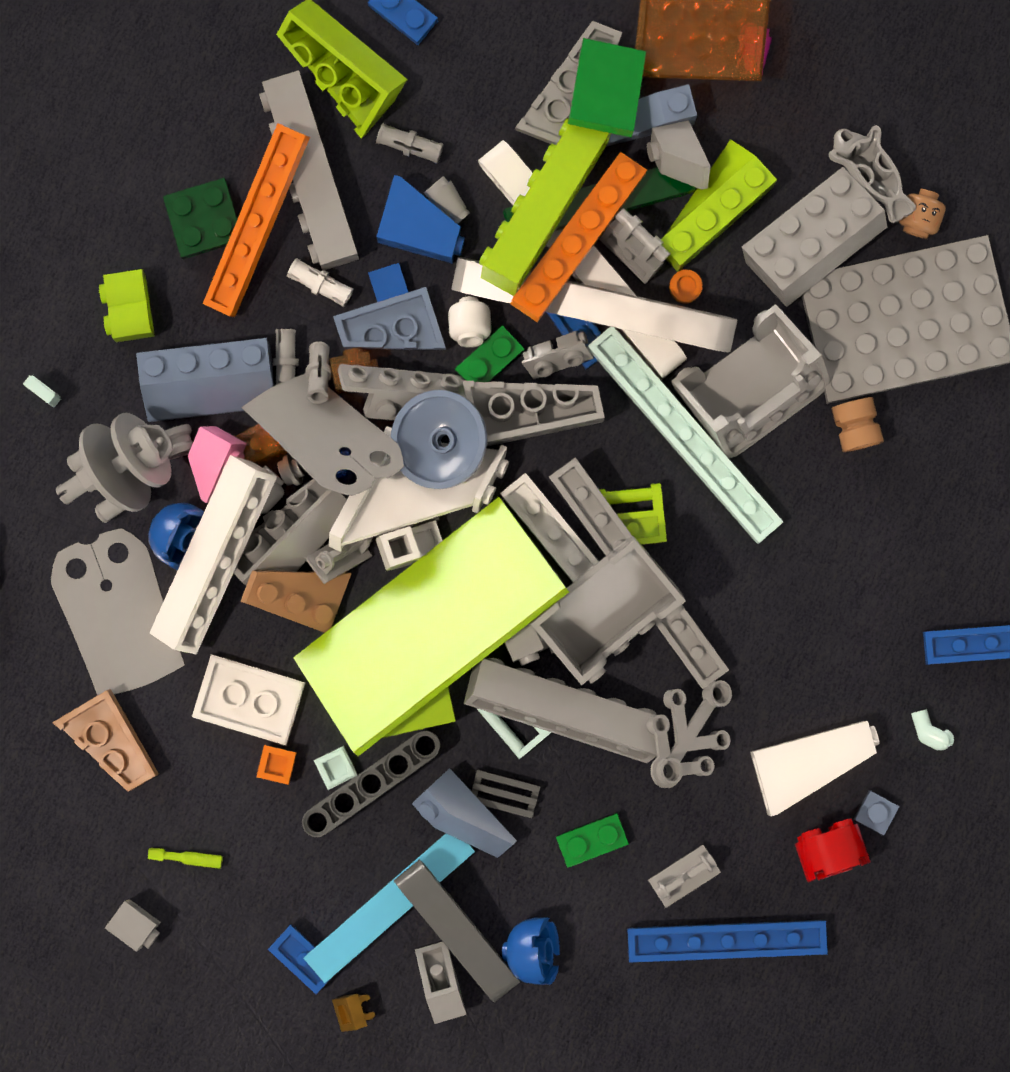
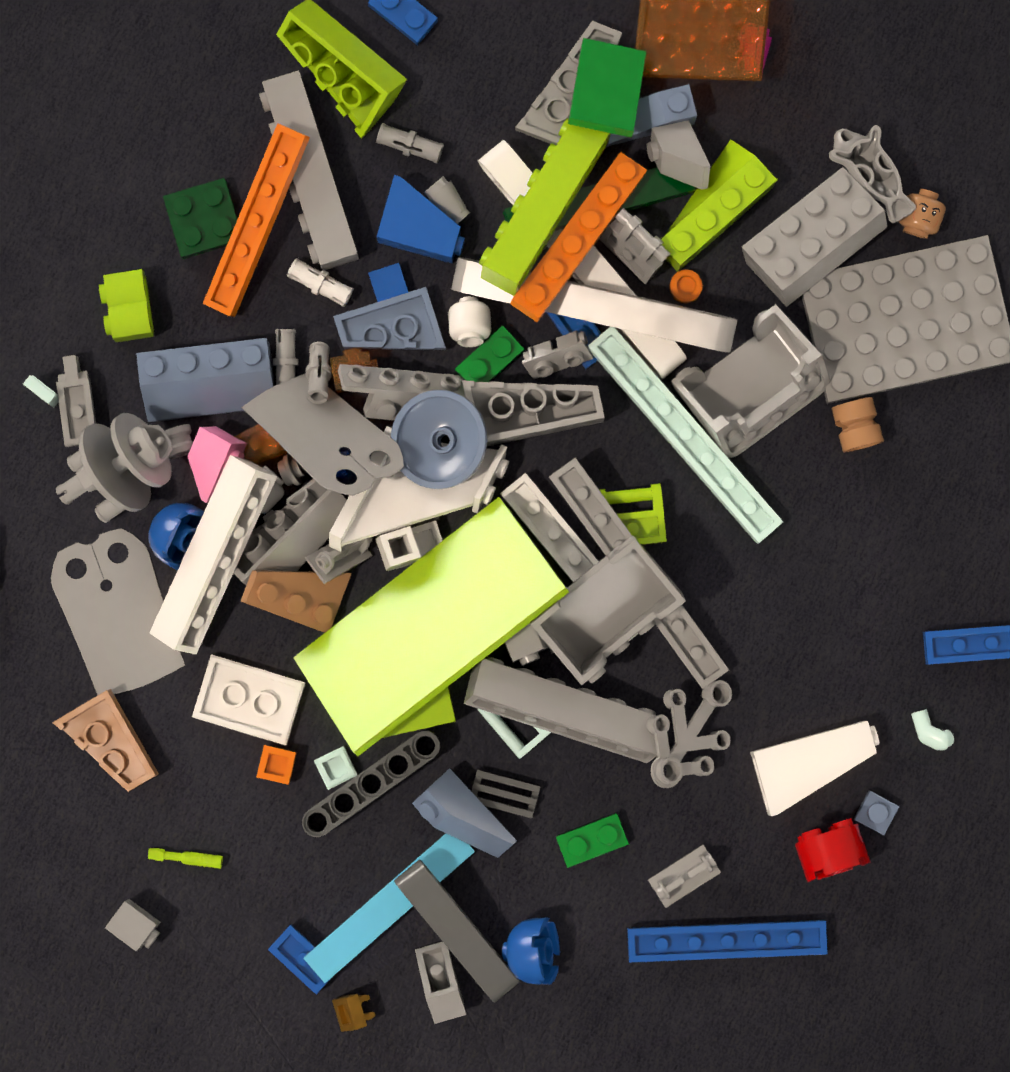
none -> light grey hinge [56,355,96,447]

